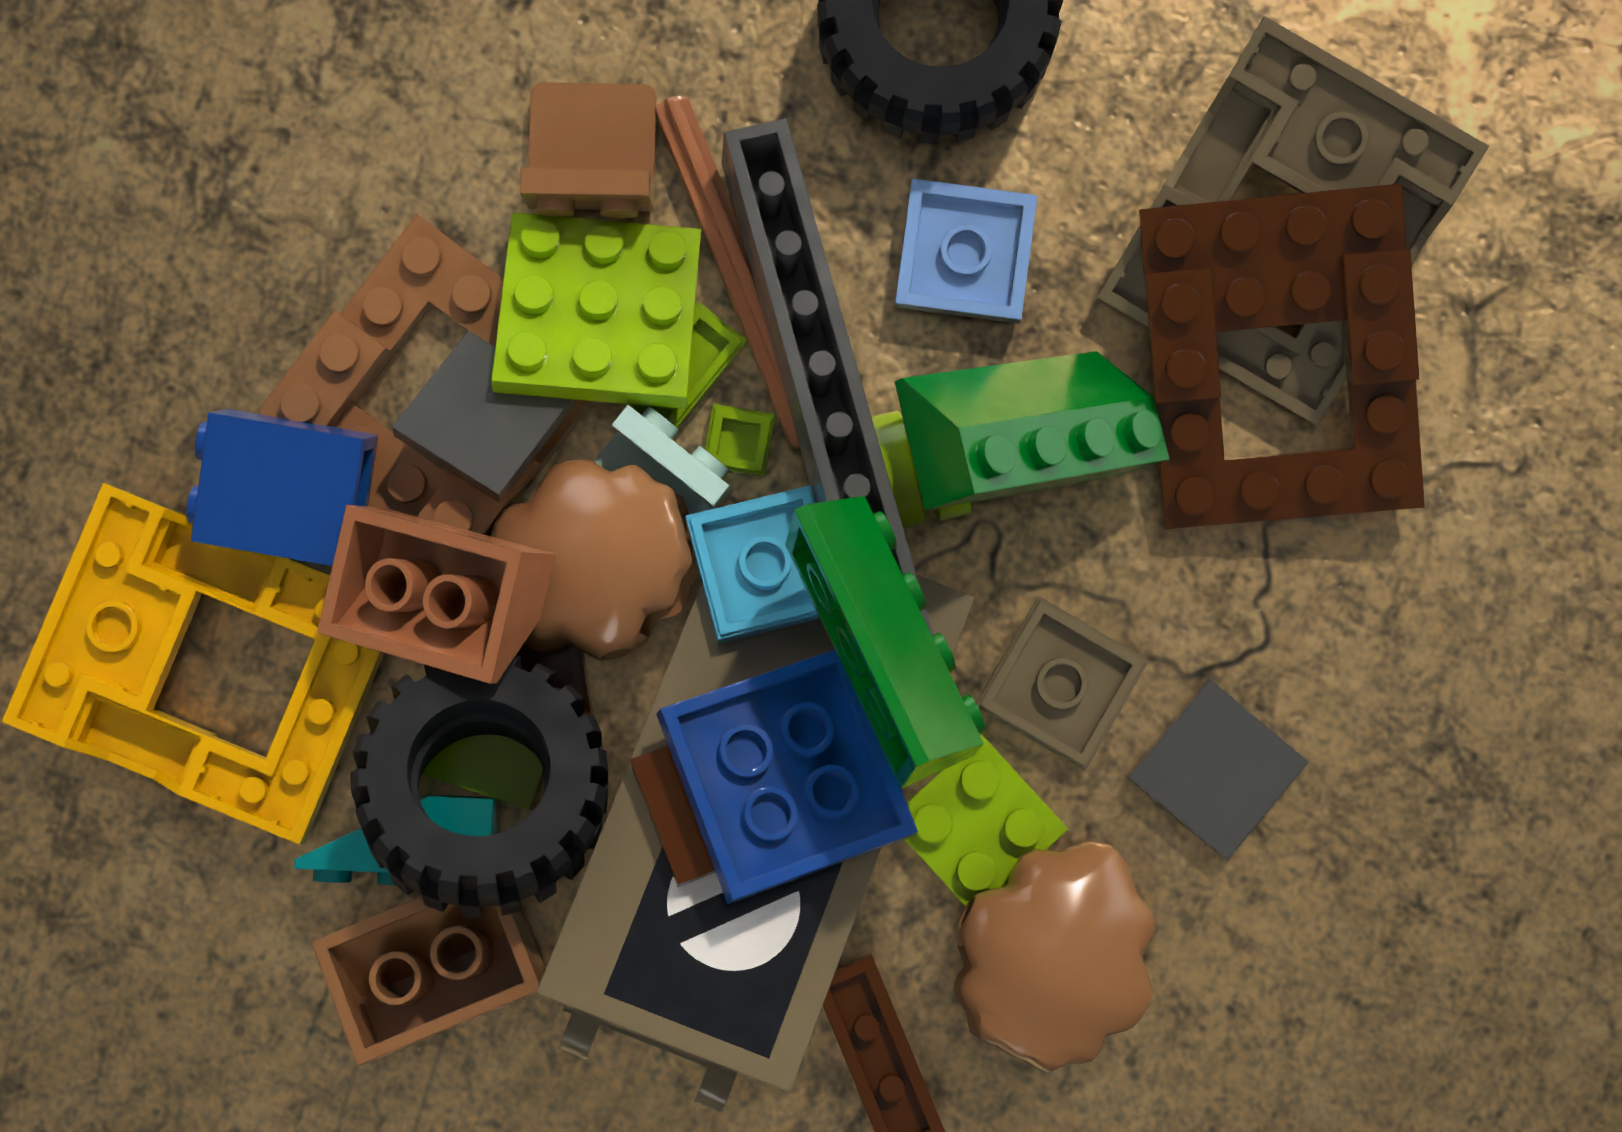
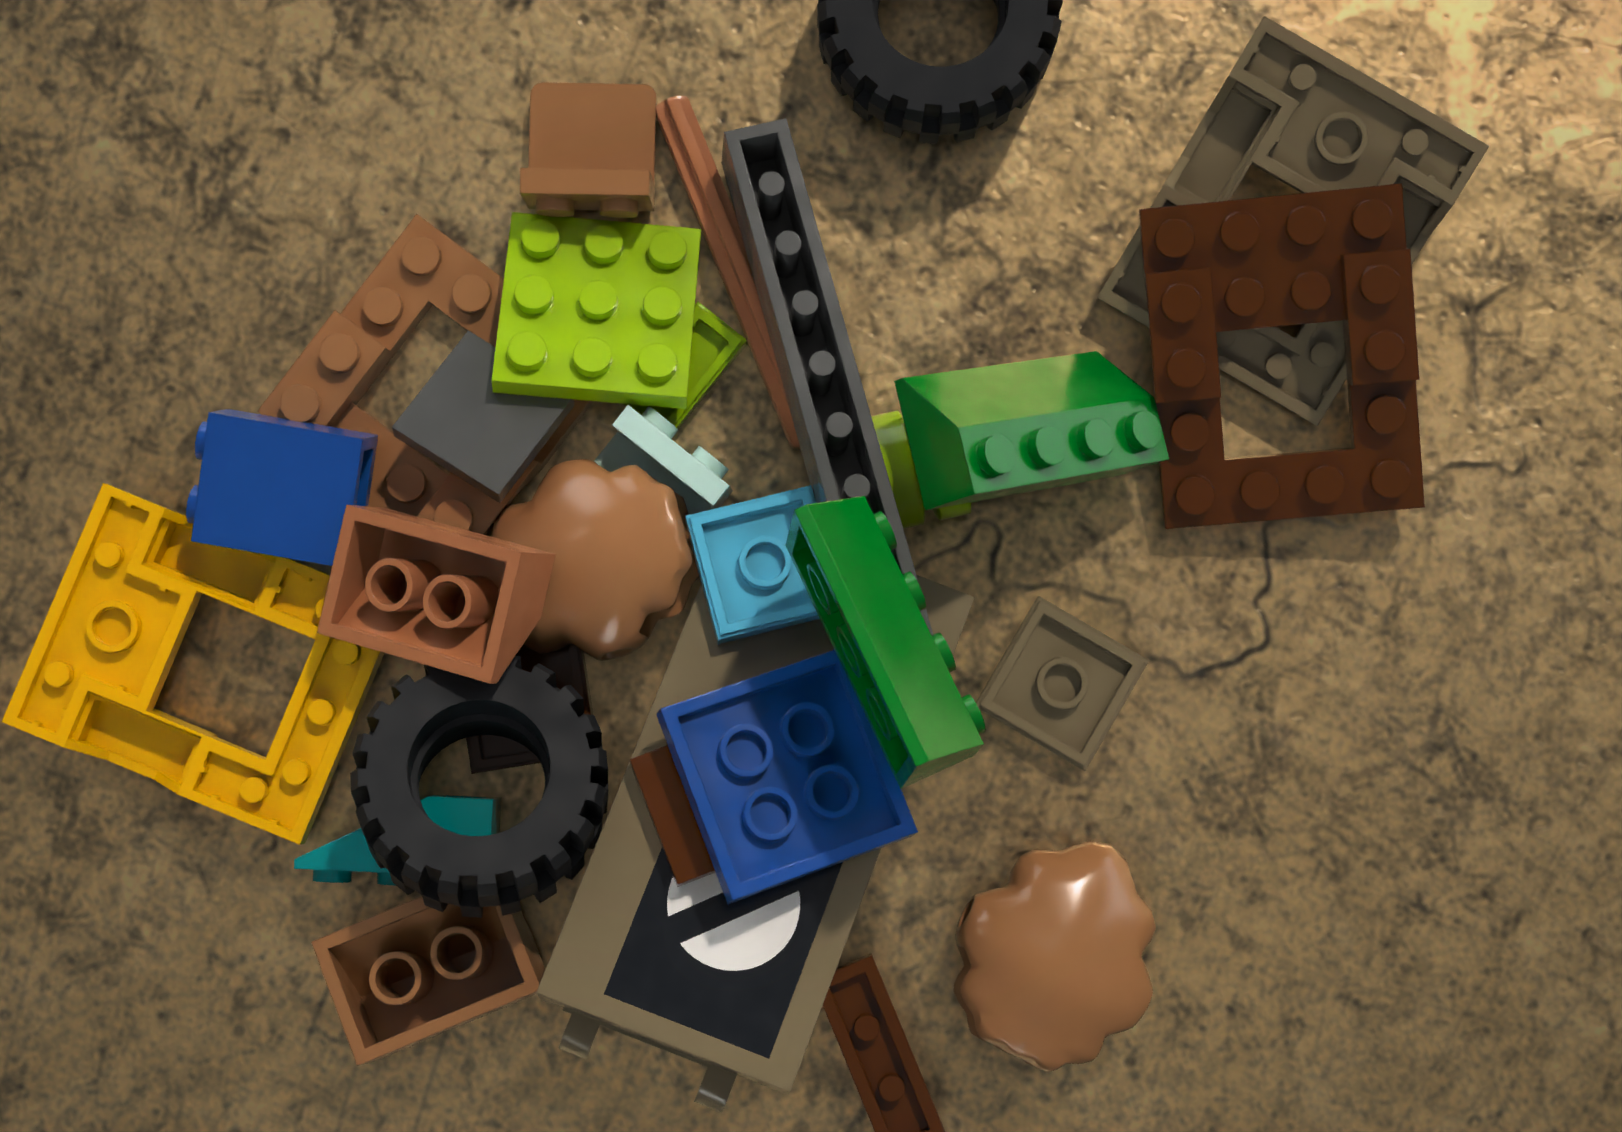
lime tile [423,735,544,810] -> none
lime tile [705,404,776,478] -> none
light blue plate [895,178,1038,324] -> none
lime plate [905,734,1068,906] -> none
dark grey tile [1126,679,1309,860] -> none

